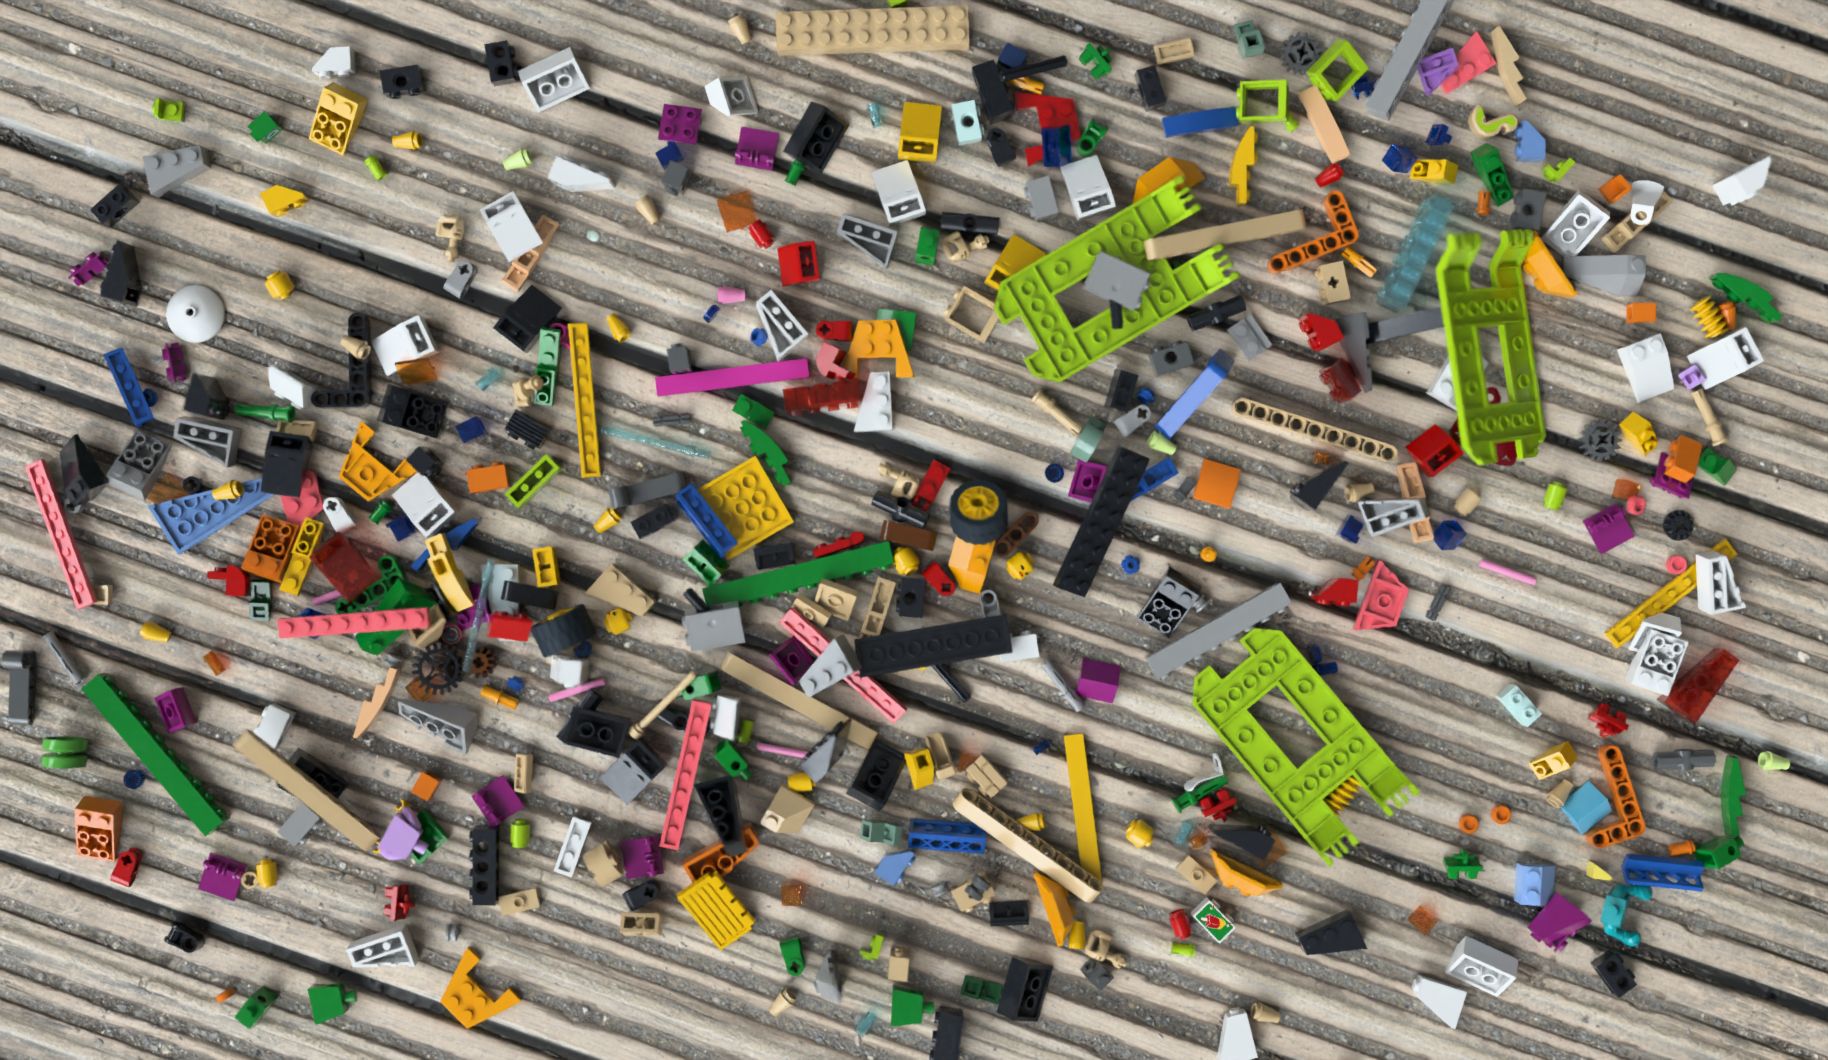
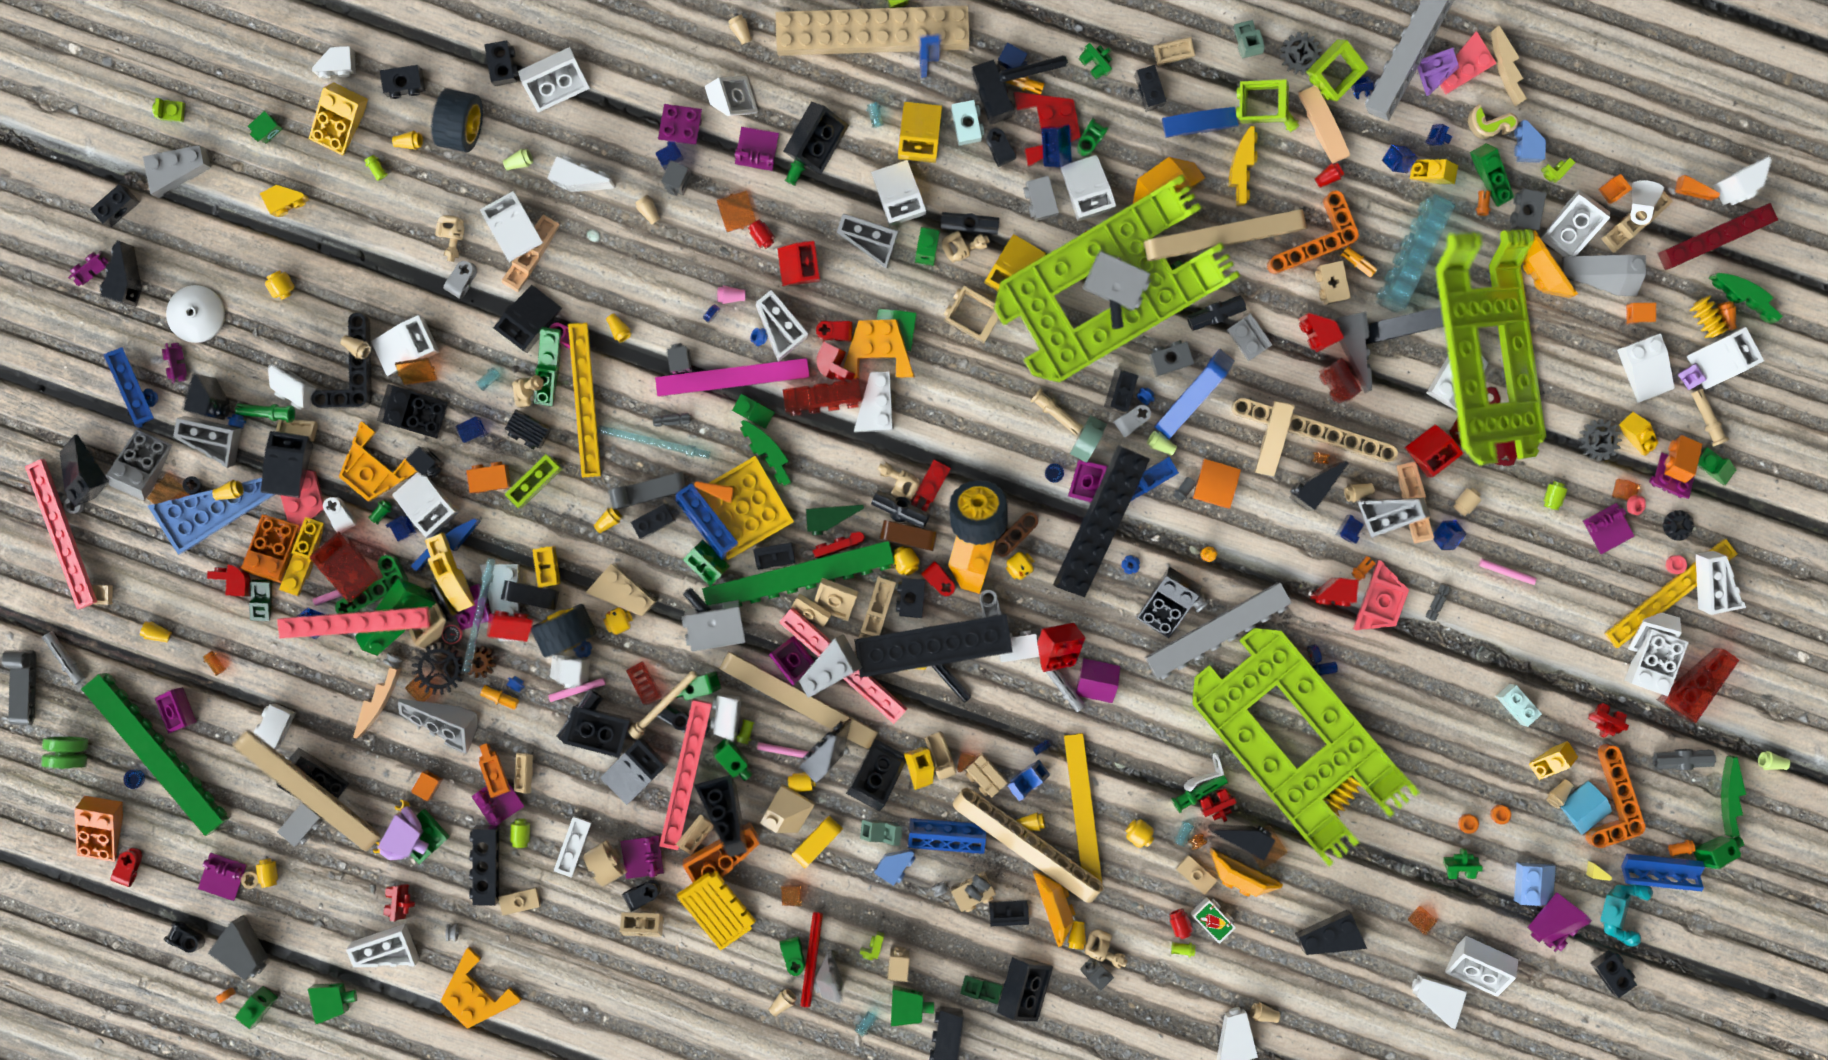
none -> dark grey slope [208,915,269,981]
none -> blue plate [227,414,247,429]
none -> black wheel [431,88,483,153]
none -> orange hinge [479,743,511,798]
none -> clear red slope [626,661,662,705]
none -> tan plate [676,814,714,855]
none -> orange slope [694,481,735,503]
none -> yellow beam [791,815,843,868]
none -> red axle [800,912,823,1008]
none -> dark green slope [806,505,864,535]
none -> blue fence [919,35,940,78]
none -> blue brick [1008,760,1050,801]
none -> red slope [1037,622,1086,672]
none -> tan slope [1255,400,1294,476]
none -> dark red brick [1657,203,1778,270]
none -> orange slope [1675,175,1720,201]

